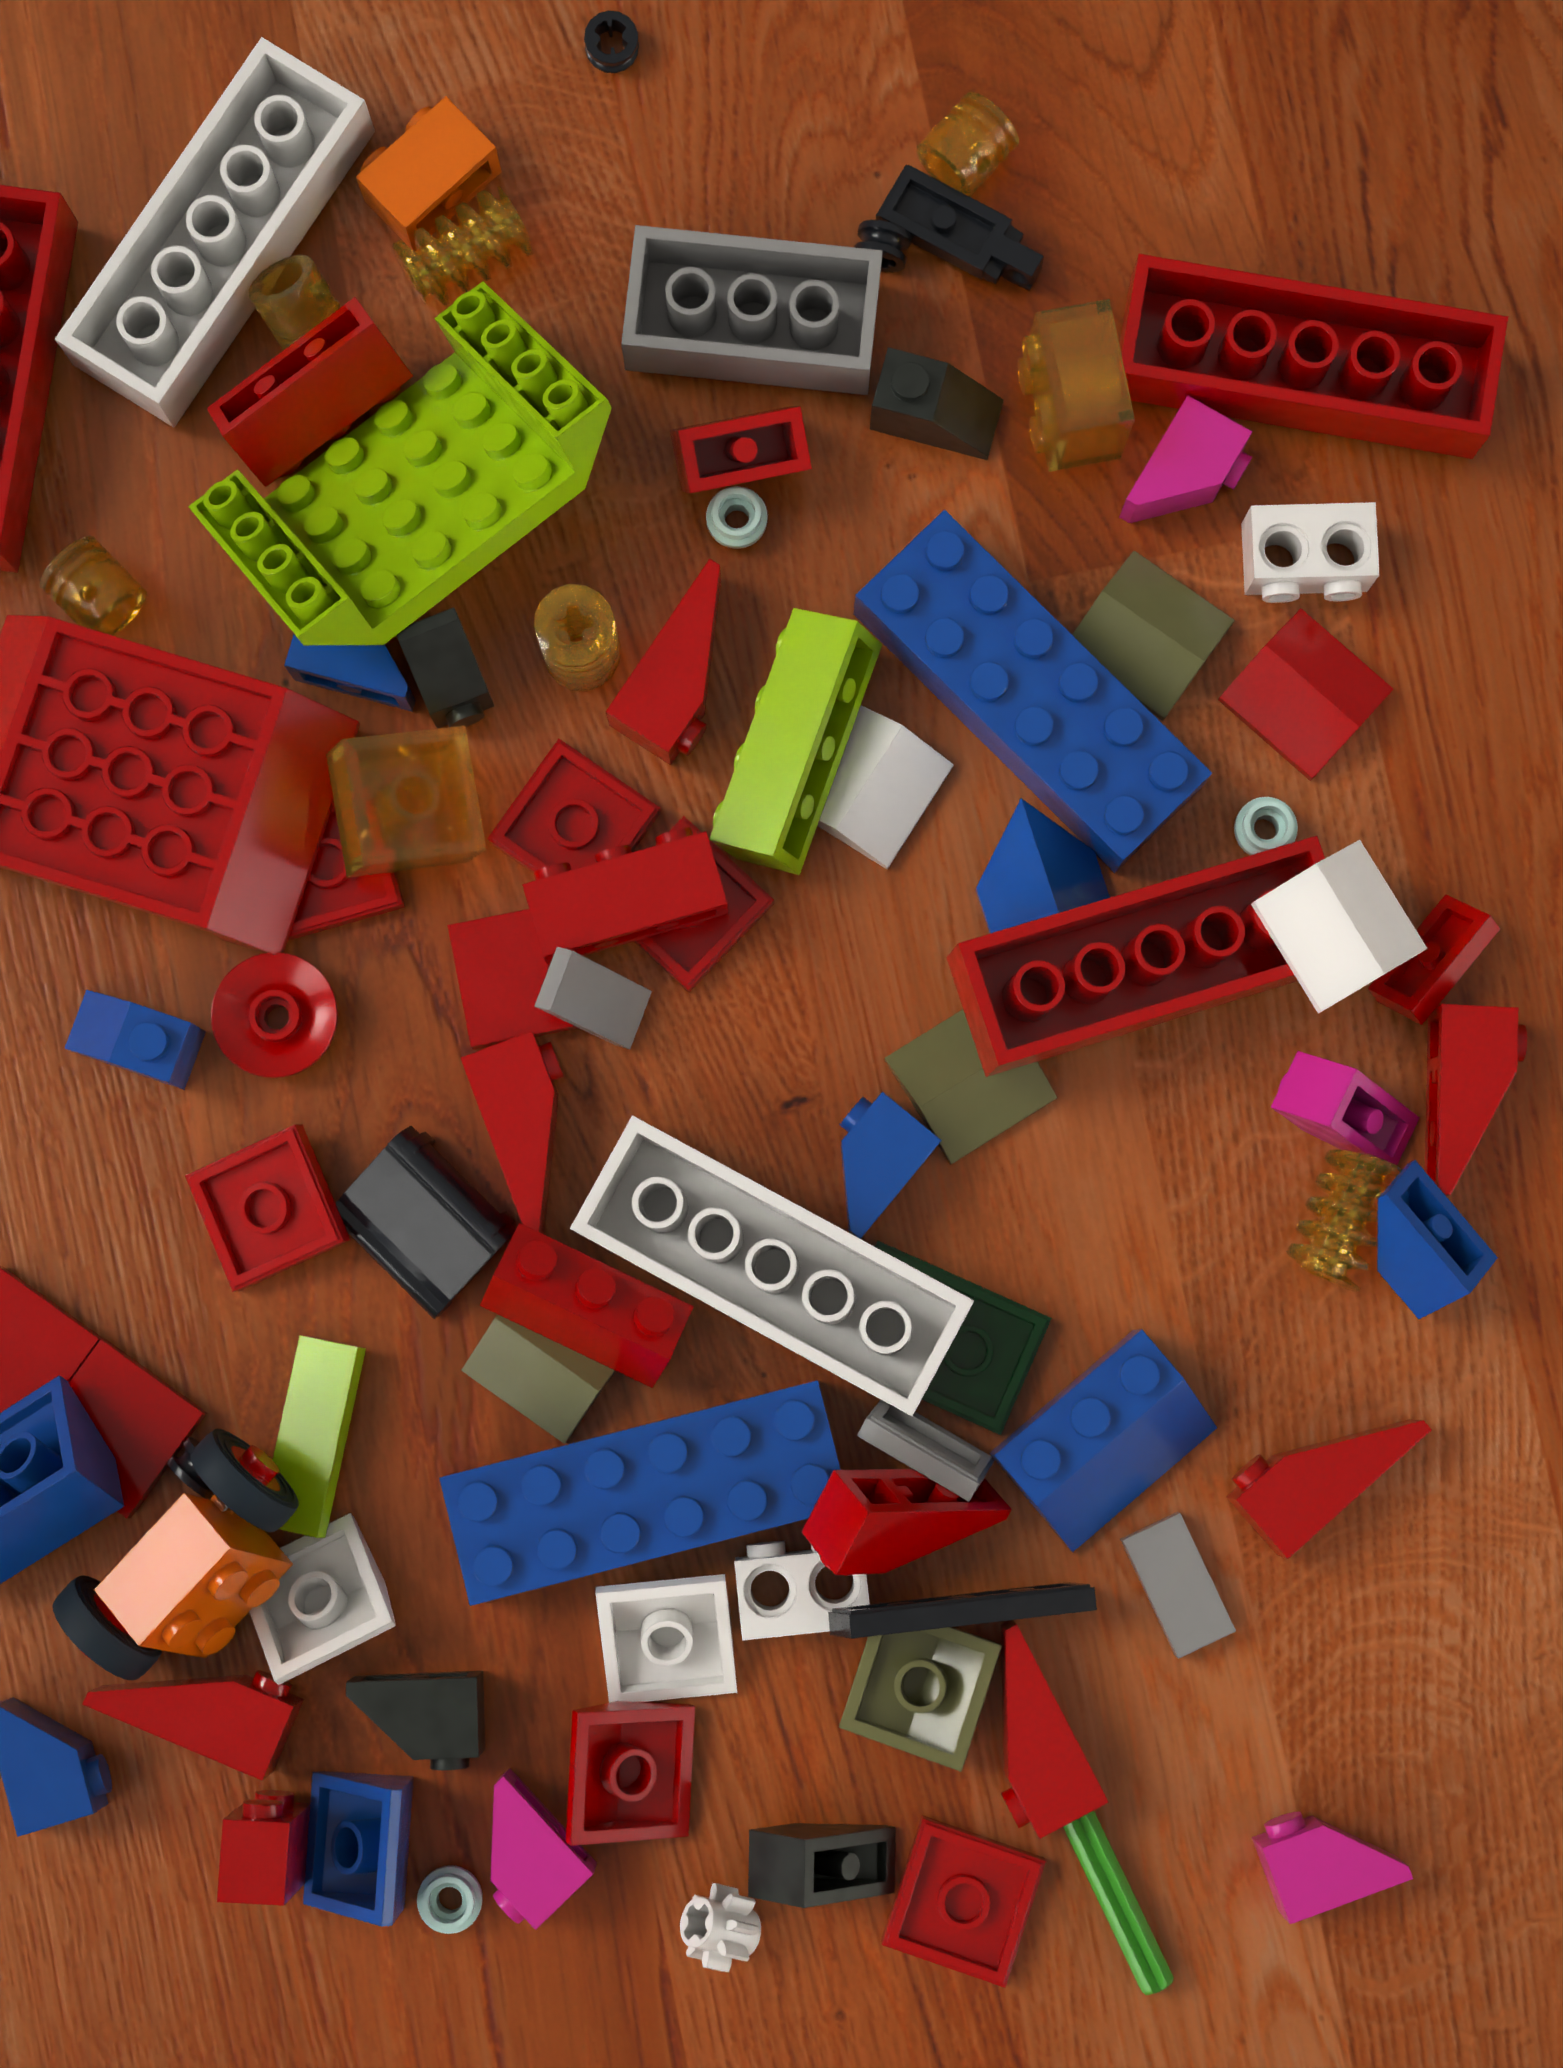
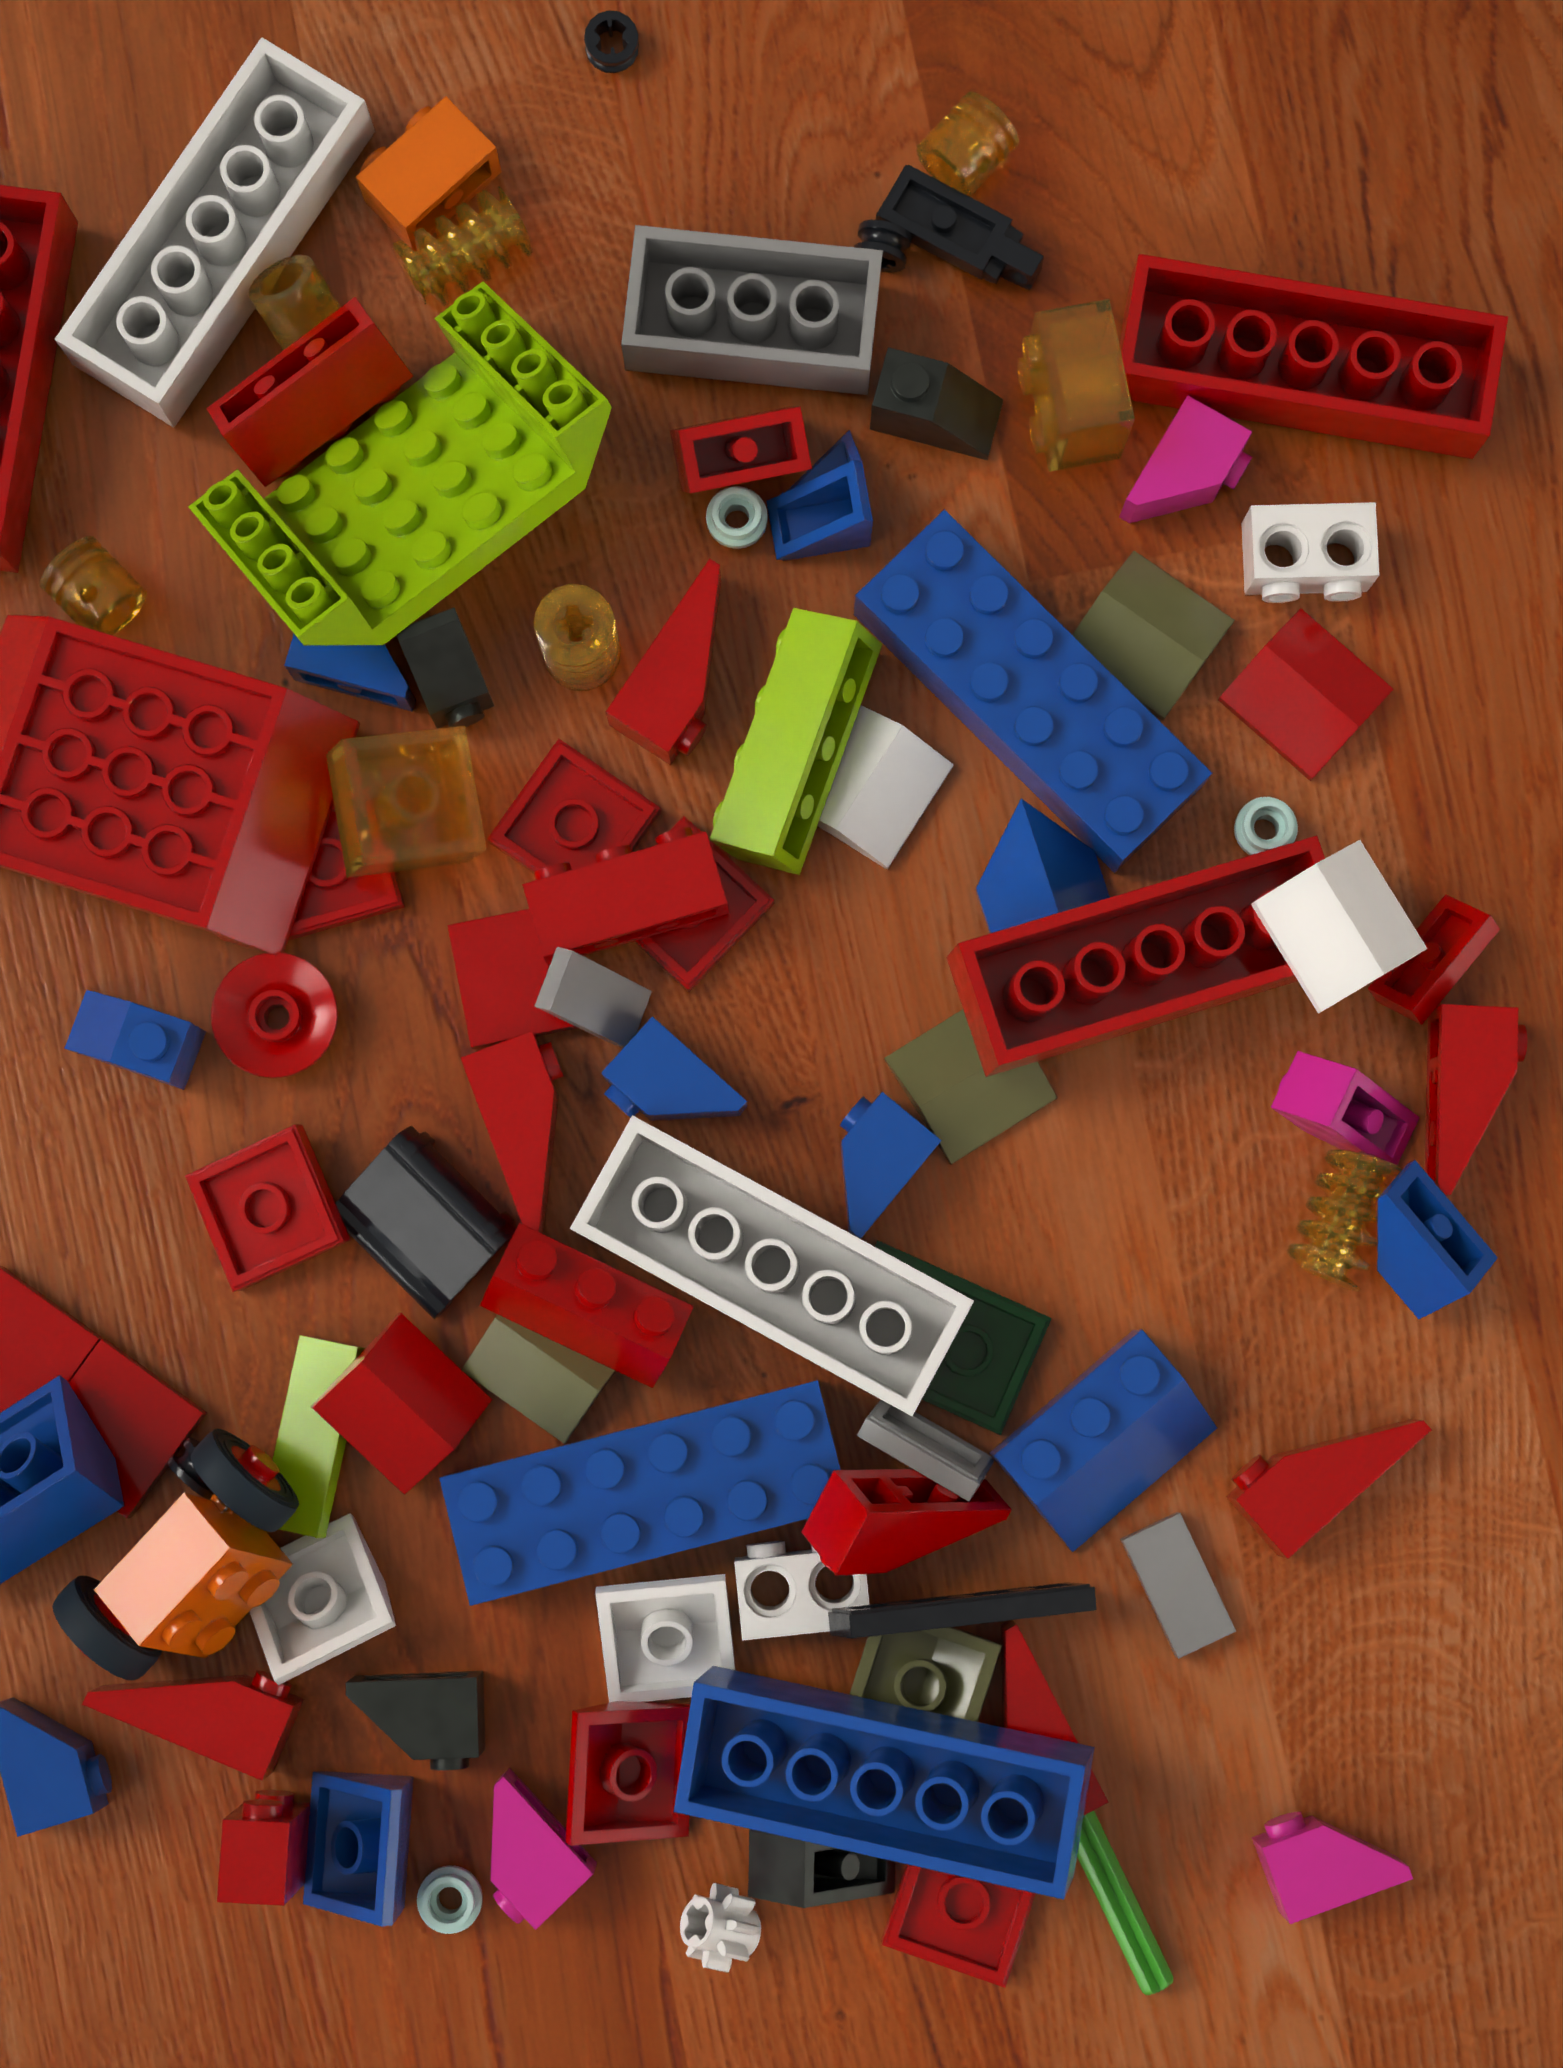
none -> red slope [311,1312,493,1495]
none -> blue slope [601,1016,748,1121]
none -> blue brick [674,1666,1095,1900]
none -> blue slope [766,430,873,561]

